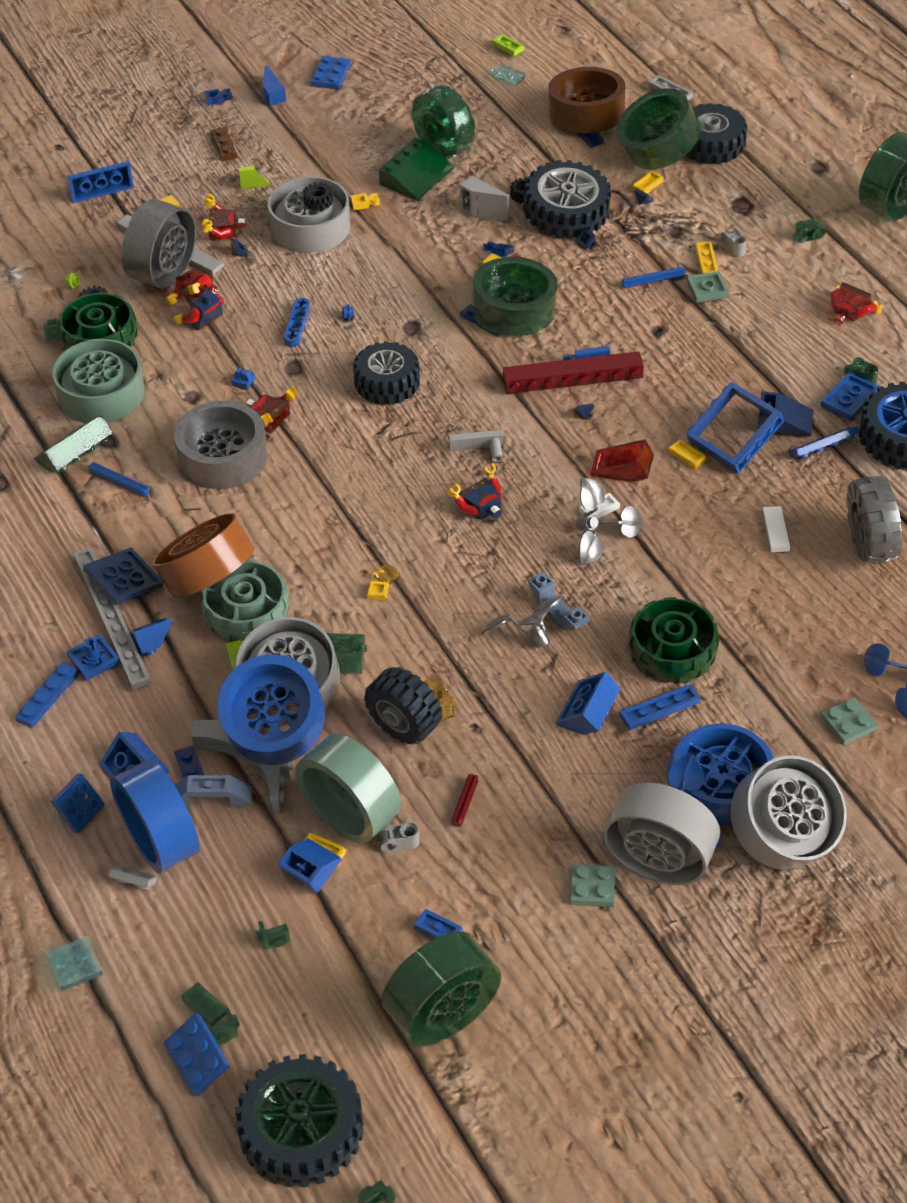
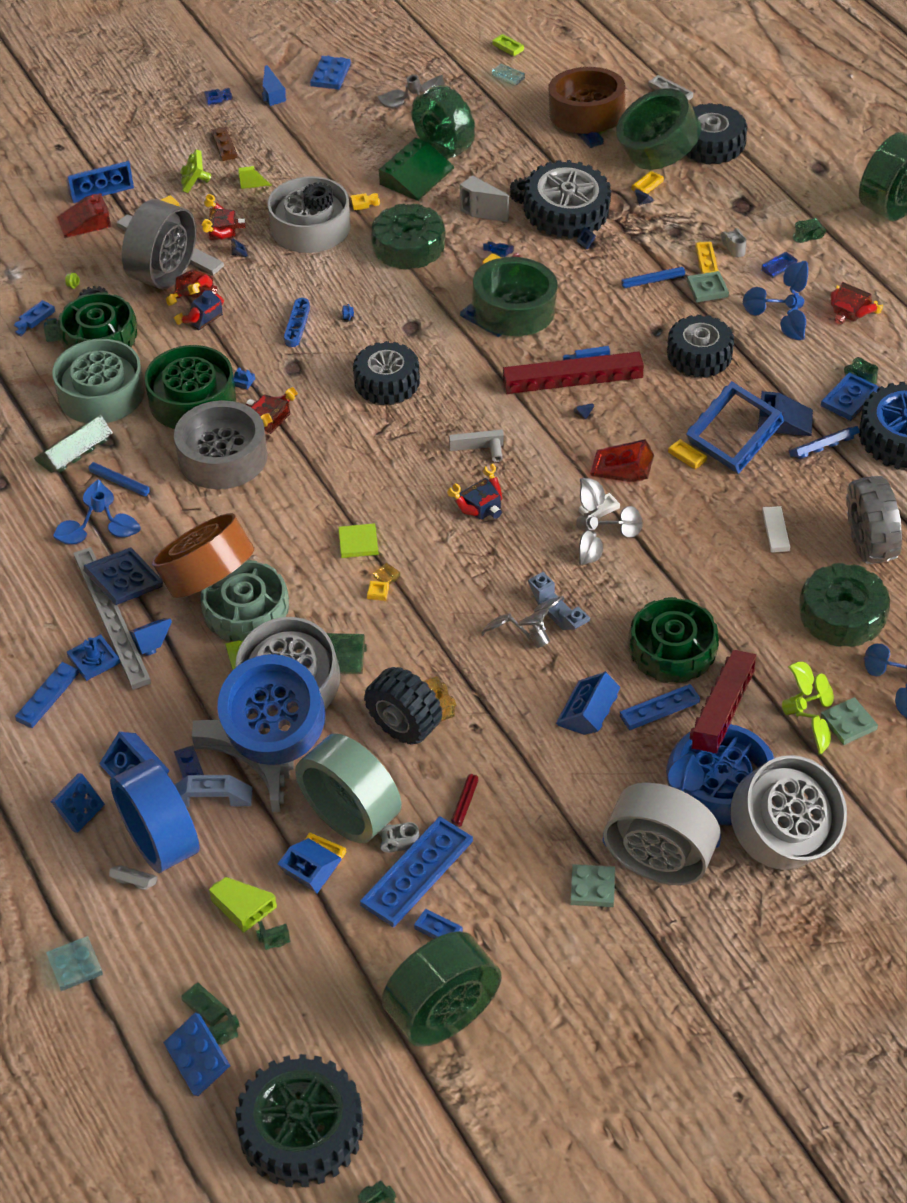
none -> blue plate [14,300,55,336]
none -> blue plant [53,479,141,544]
none -> clear red slope [57,193,111,238]
none -> dark green wheel [145,345,236,429]
none -> lime plate [180,149,211,193]
none -> lime slope [209,877,277,933]
none -> lime tile [339,523,379,558]
none -> blue plate [360,816,473,928]
none -> clear green wheel [371,203,446,269]
none -> flat silver plant [378,74,445,122]
none -> black wheel [667,315,734,378]
none -> dark red brick [689,650,756,753]
none -> blue plant [743,261,808,340]
none -> clear blue plate [761,252,797,278]
none -> lime plant [782,662,834,755]
none -> clear green wheel [799,563,890,647]

